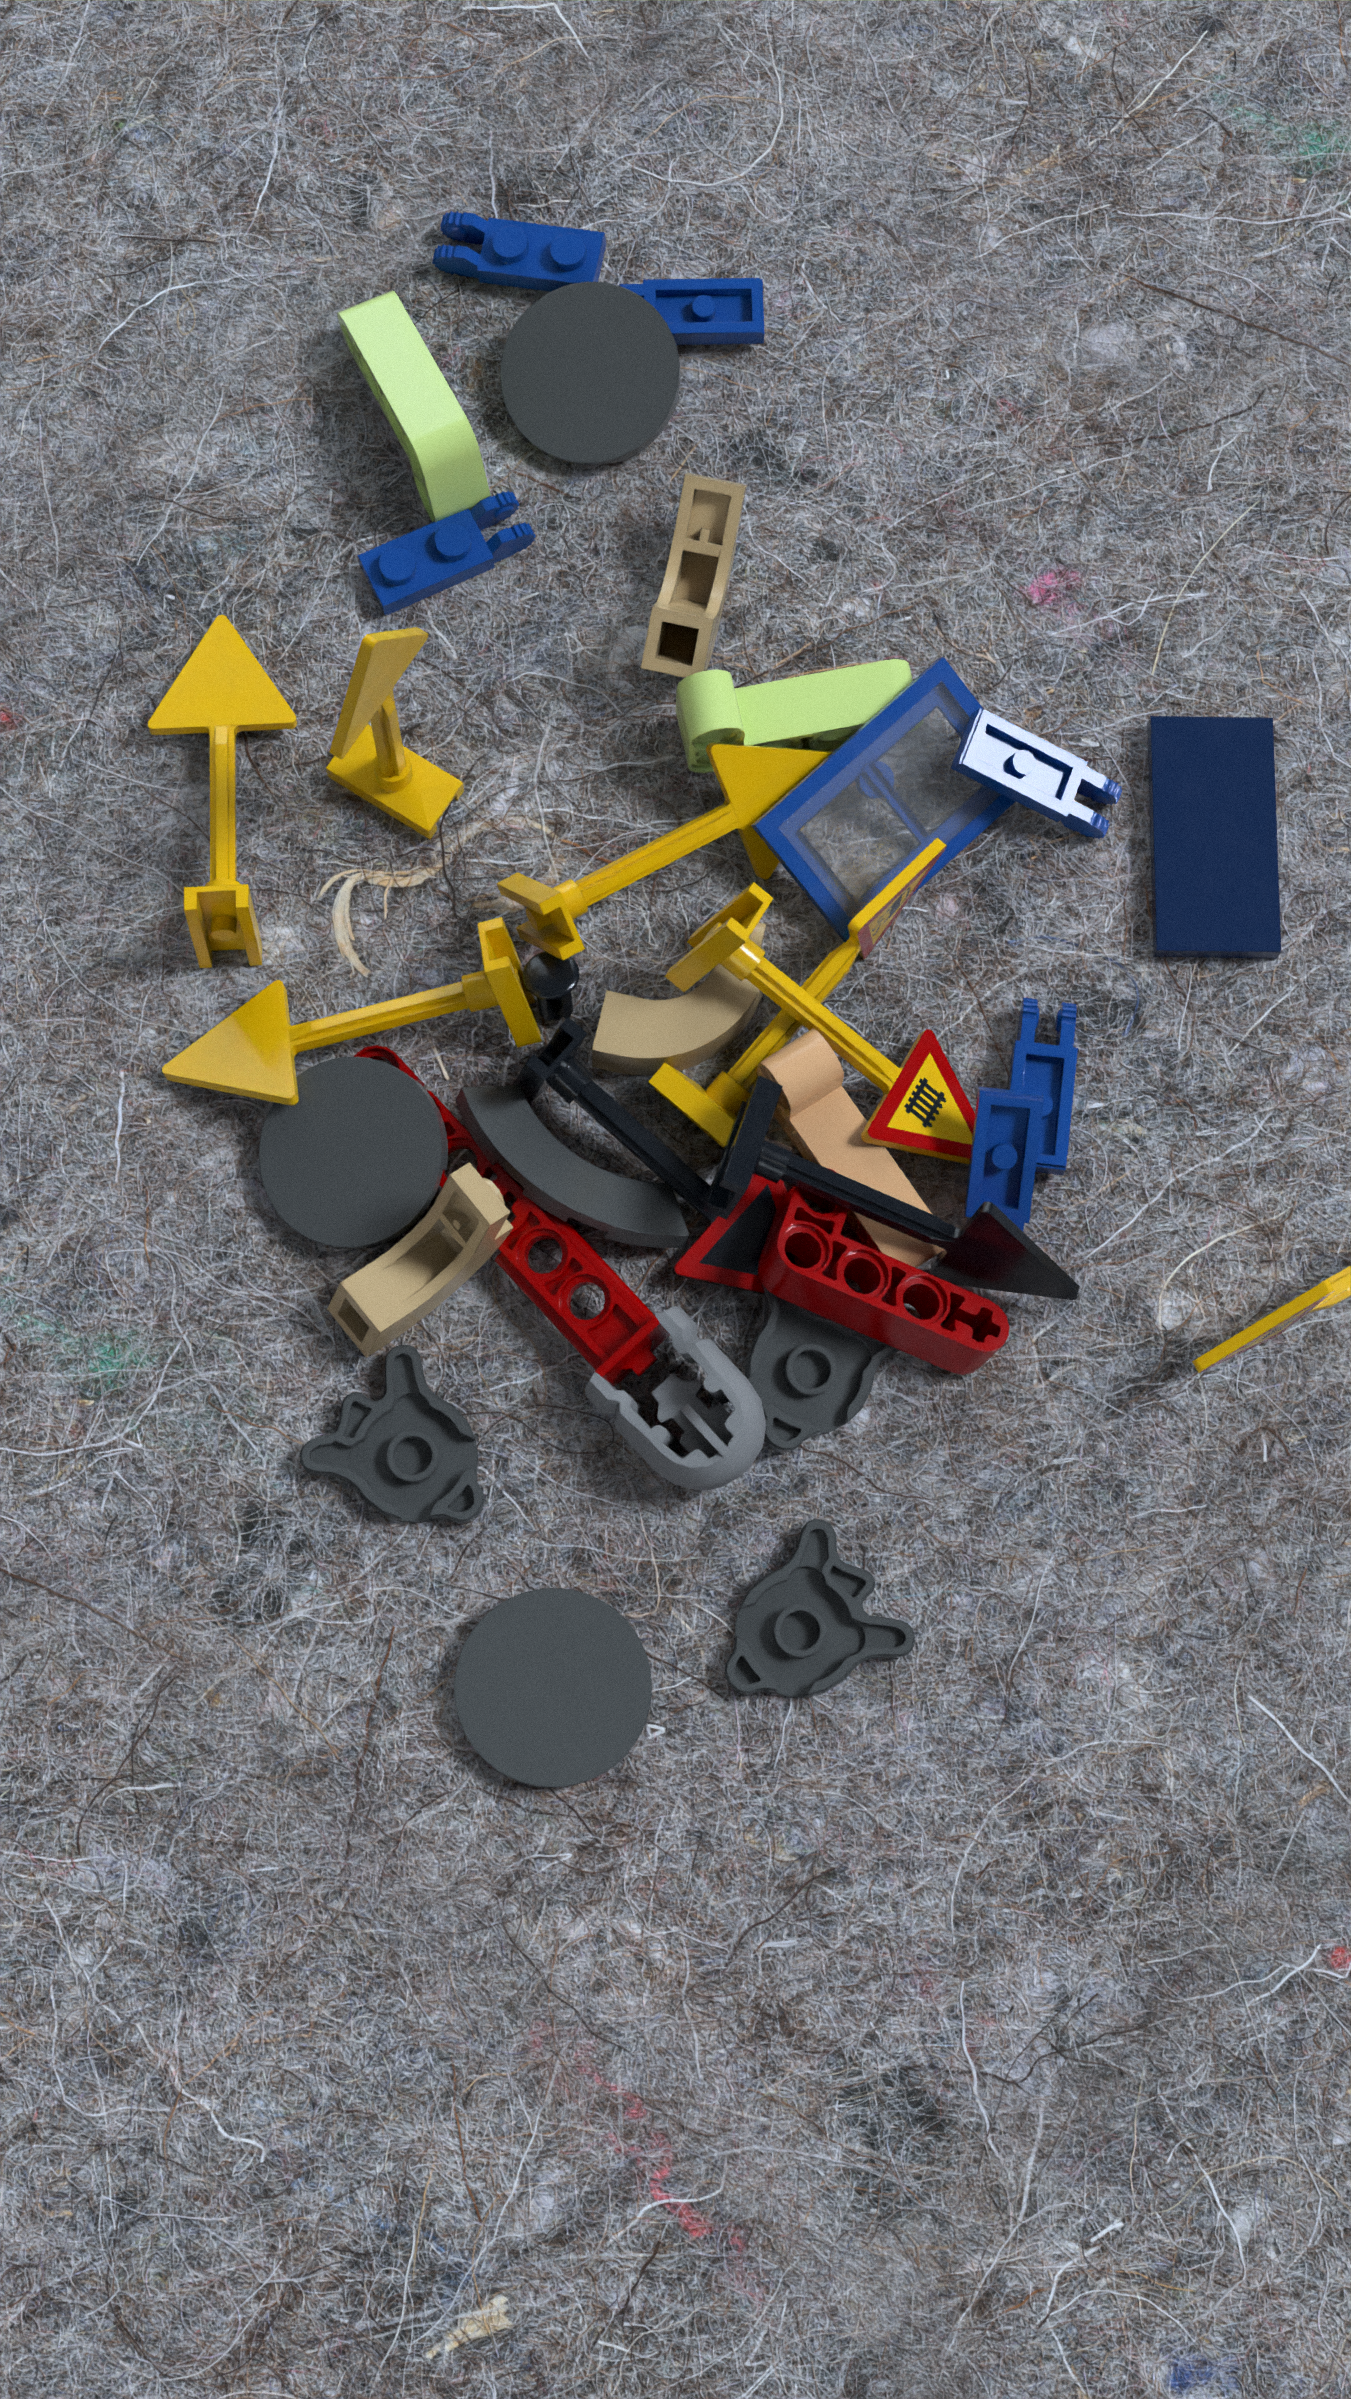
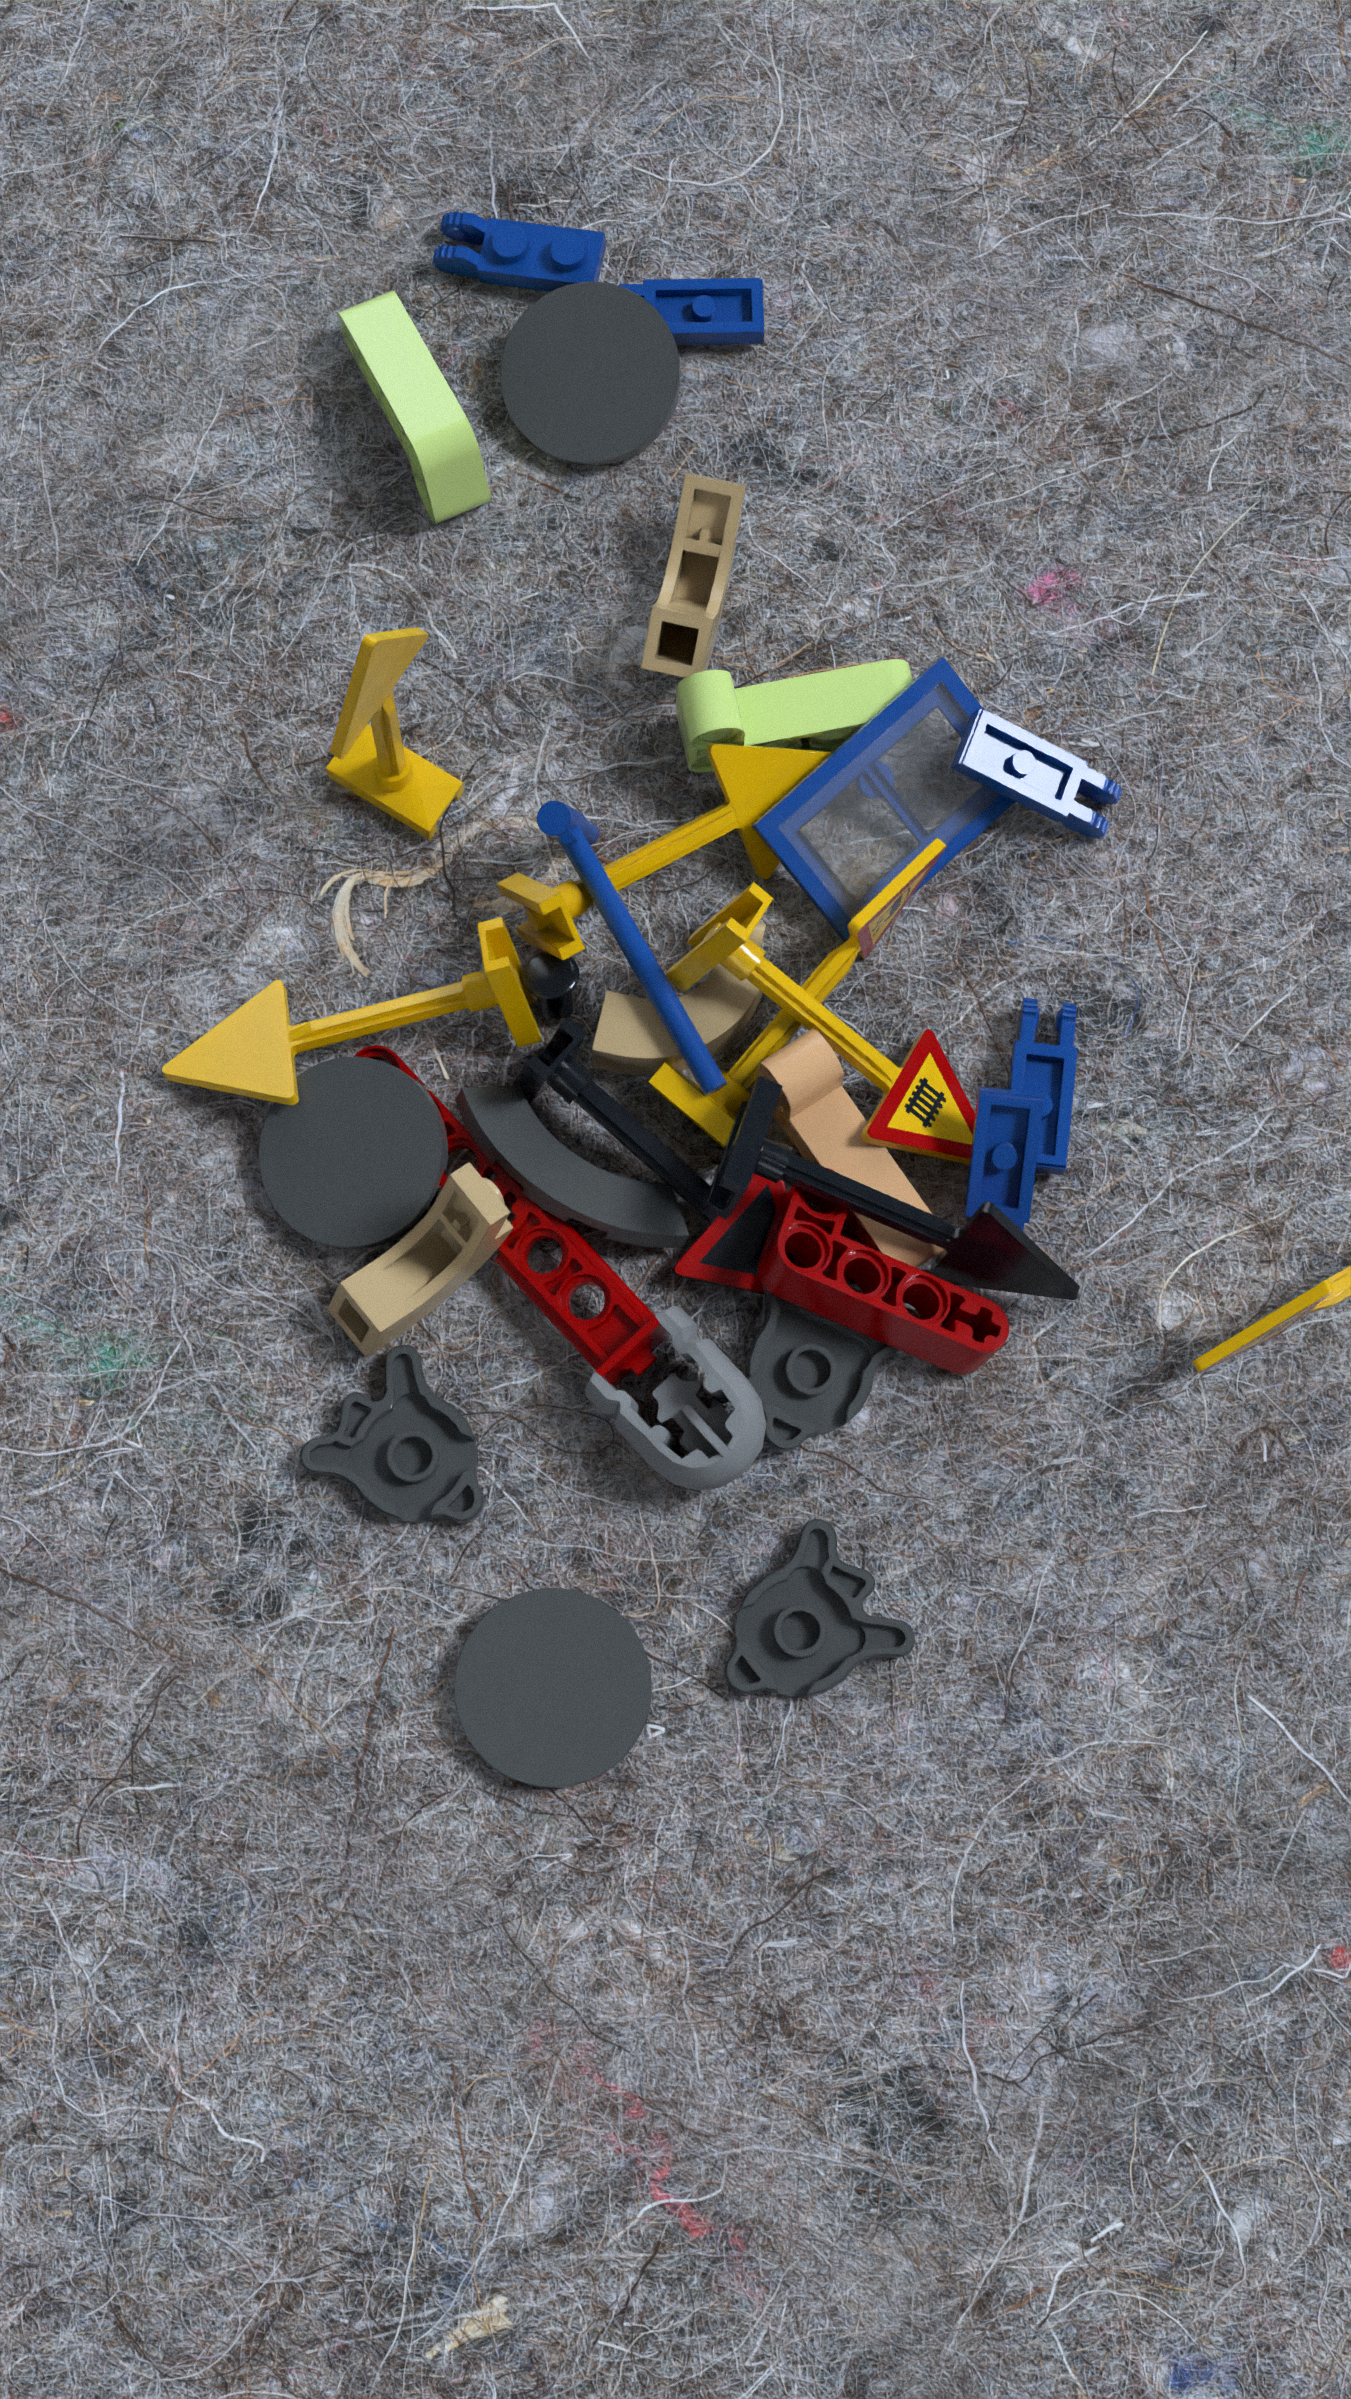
yellow piece [148,615,297,968] -> none
blue hinge [358,491,536,615] -> none
dark blue tile [1147,716,1281,959] -> none
none -> blue bar [537,801,727,1096]

